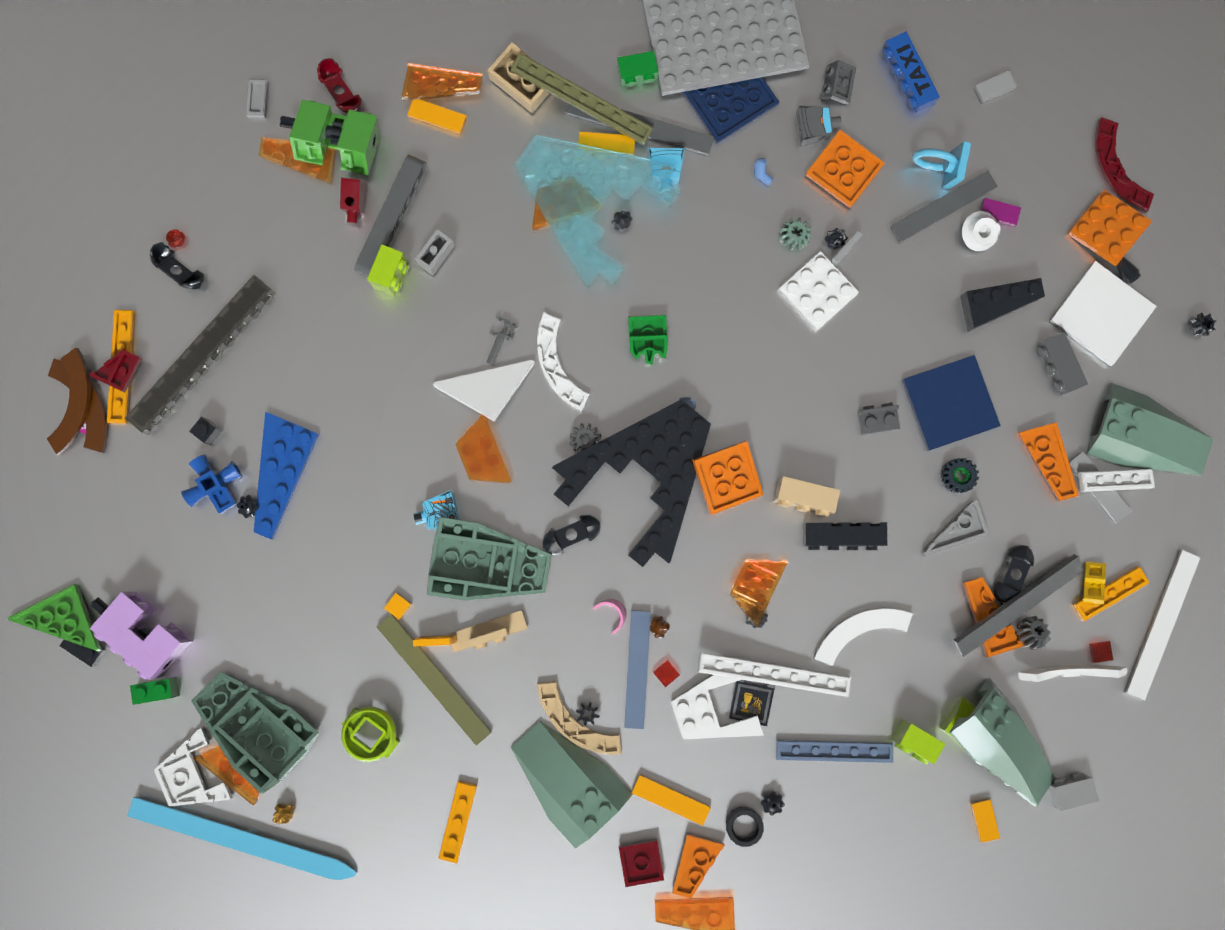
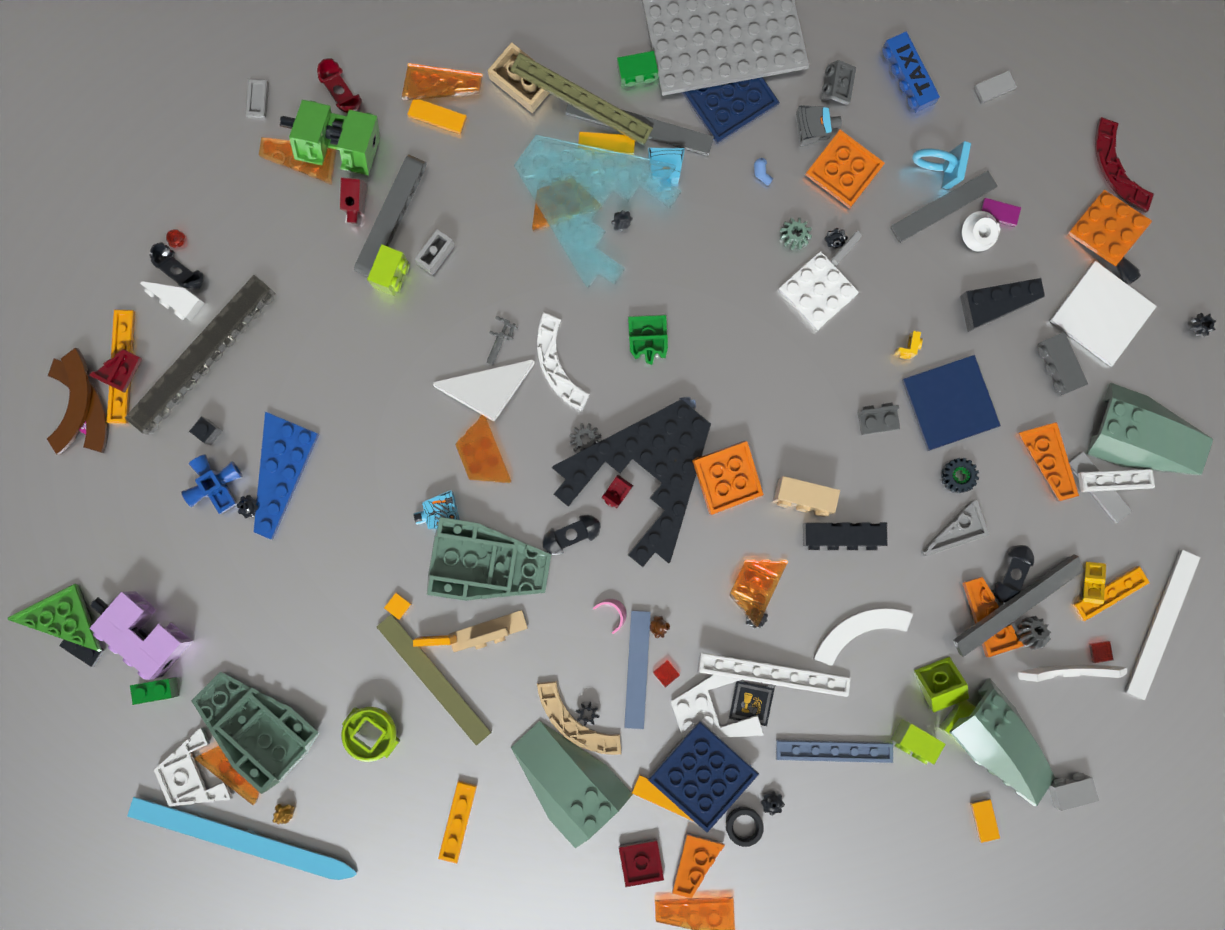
none -> white slope [140,281,205,321]
none -> dark red bracket [601,475,634,508]
none -> dark blue tile [648,721,759,833]
none -> yellow bracket [895,331,923,359]
none -> lime slope [914,657,969,713]

